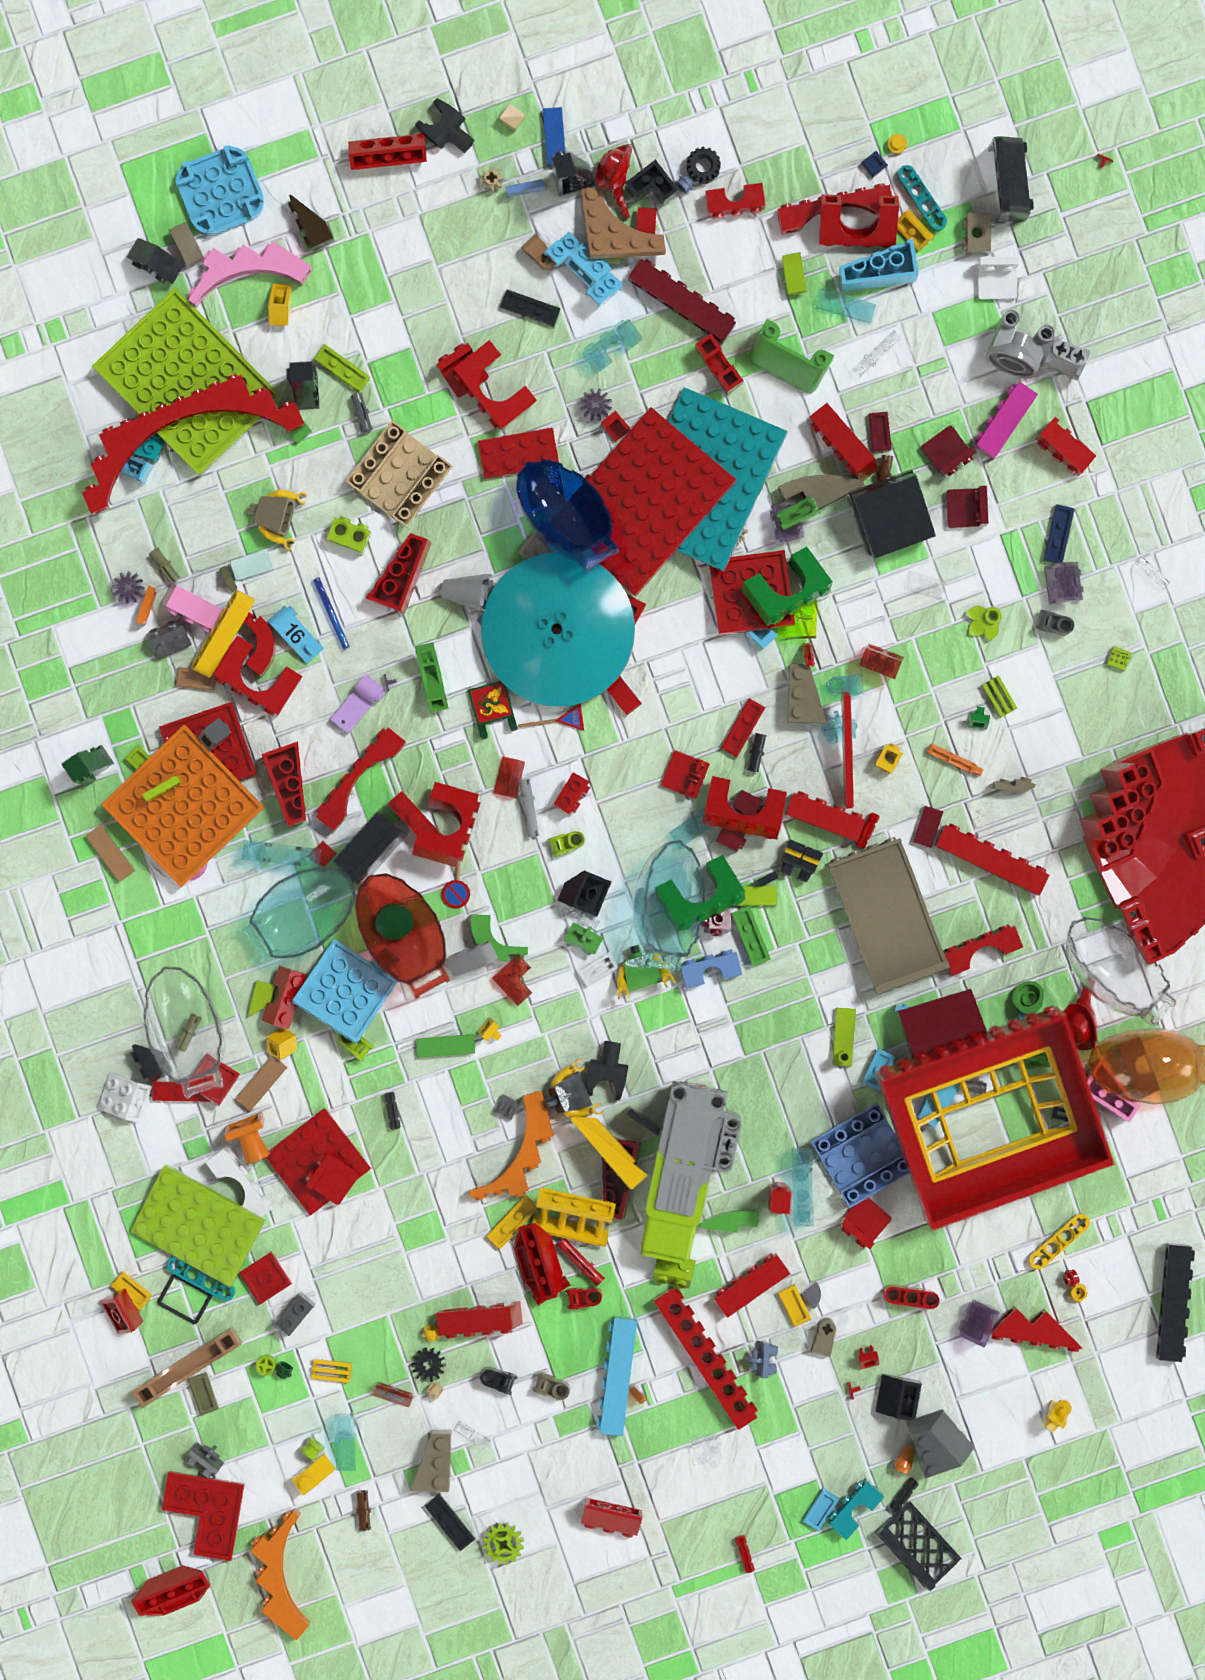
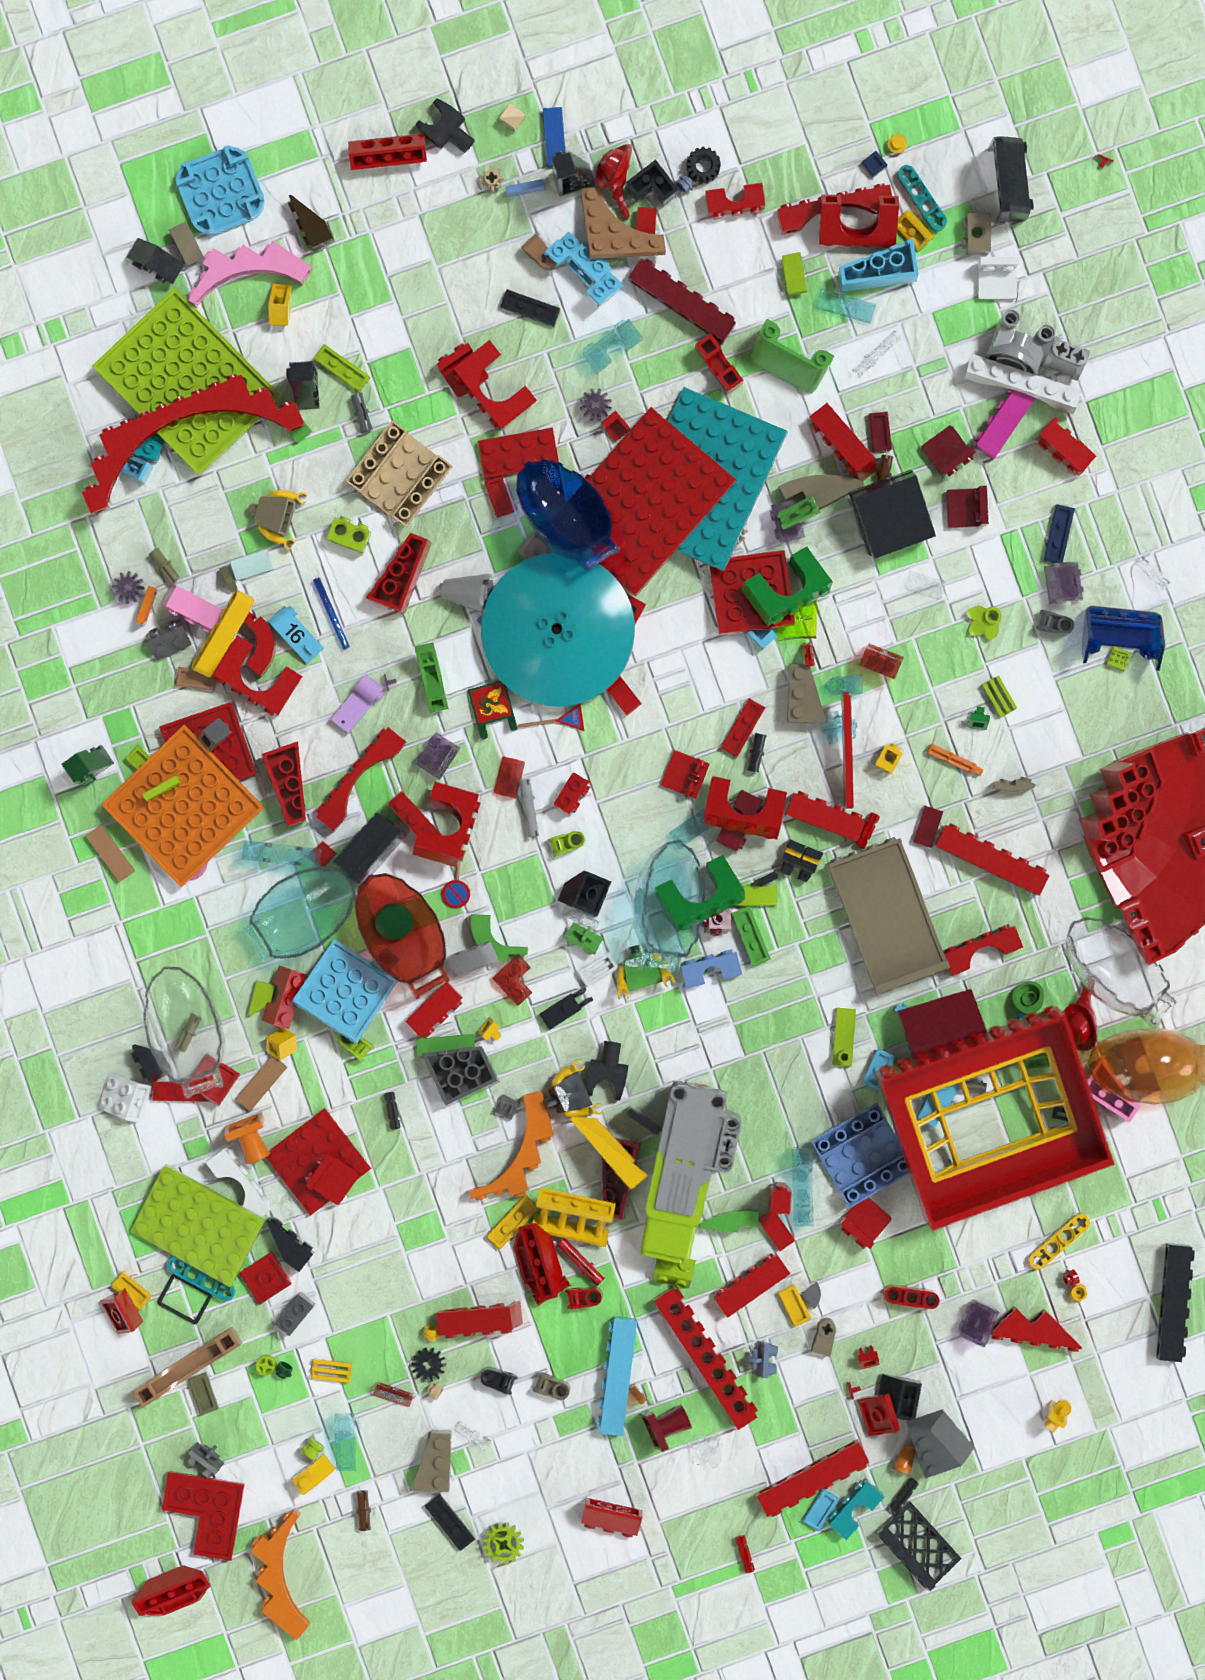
none -> black slope [266,1217,315,1272]
none -> red brick [405,981,463,1038]
none -> clear purple bracket [416,732,460,780]
none -> dark grey wedge [421,1046,500,1107]
none -> red tile [484,476,515,518]
none -> black hinge [539,986,594,1030]
none -> dark red plant [640,1404,692,1452]
none -> red brick [756,1439,870,1517]
none -> red tile [758,1211,796,1251]
none -> red tile [857,1393,901,1436]
none -> white arch [964,354,1082,415]
none -> clear blue windscreen [1082,606,1166,671]

